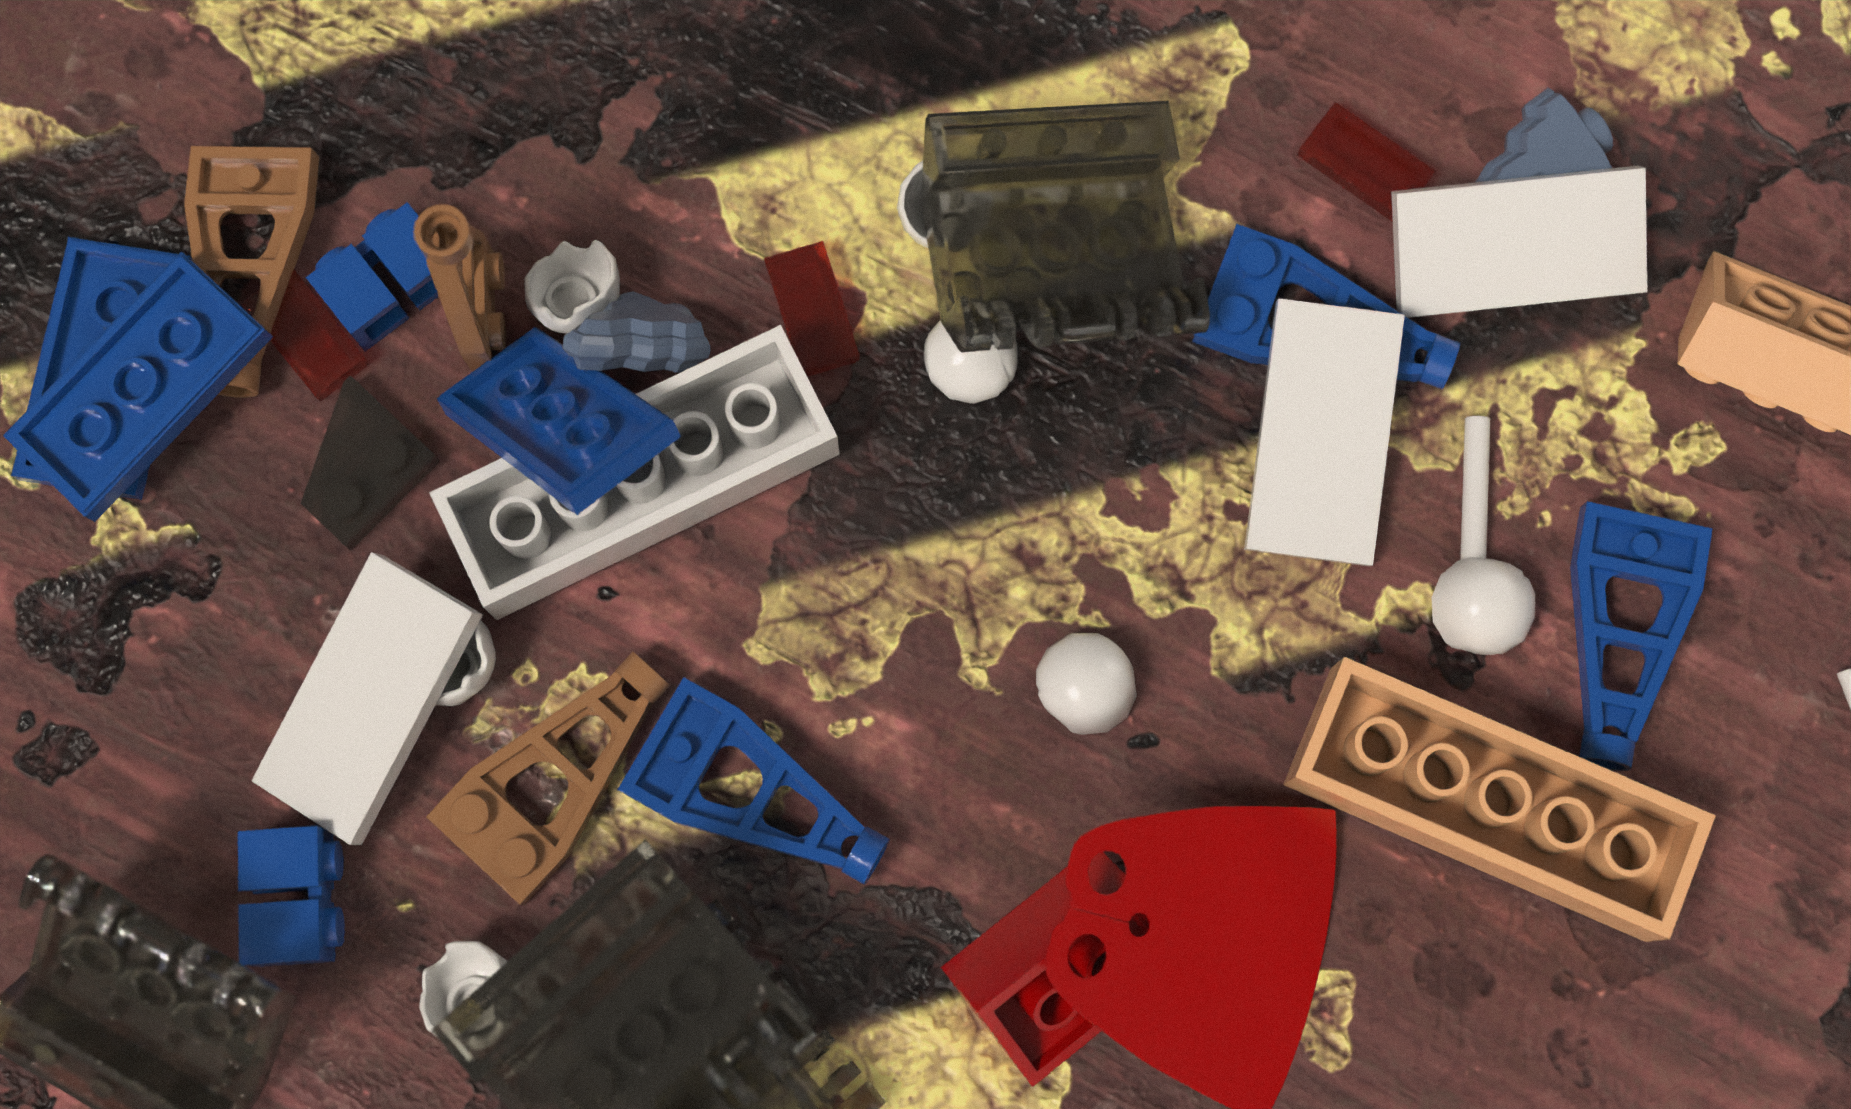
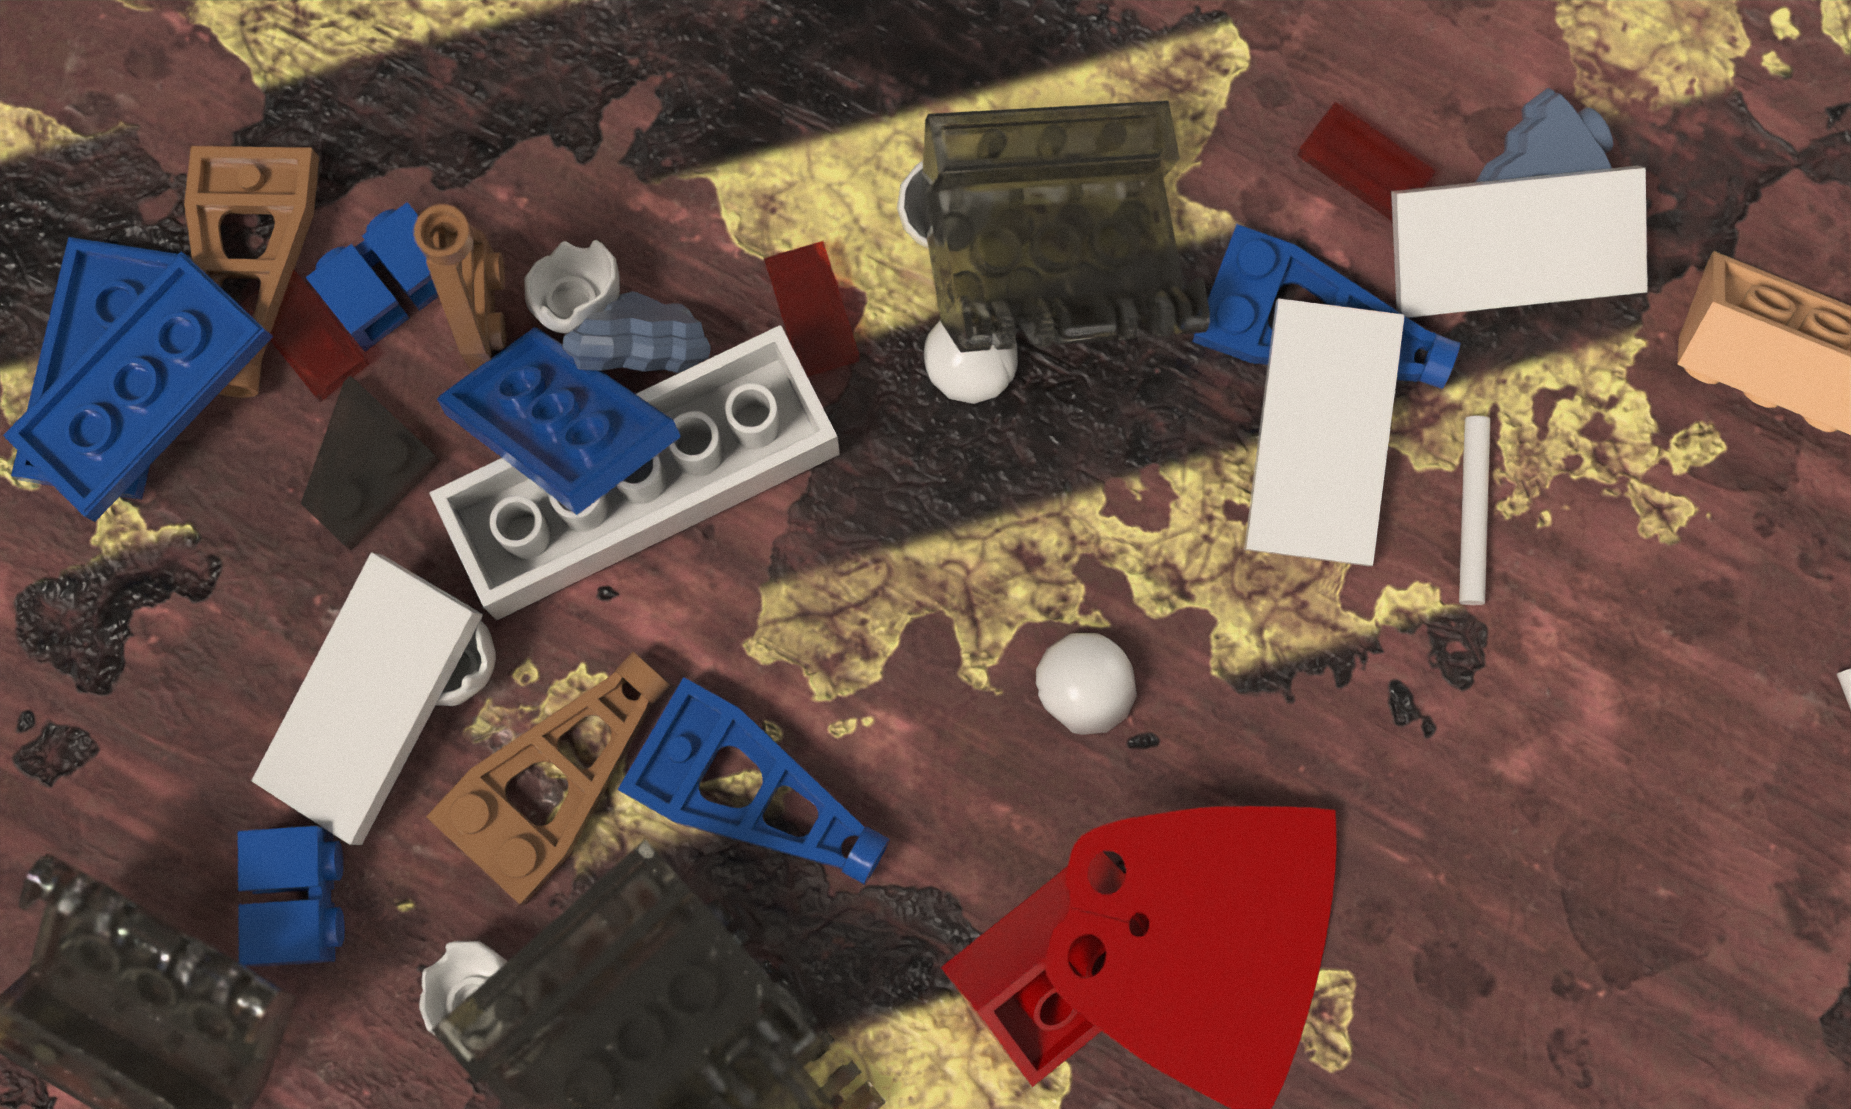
light nougat brick [1283,657,1716,942] -> none
white hair [1431,558,1535,655] -> none
blue plate [1570,501,1713,771] -> none

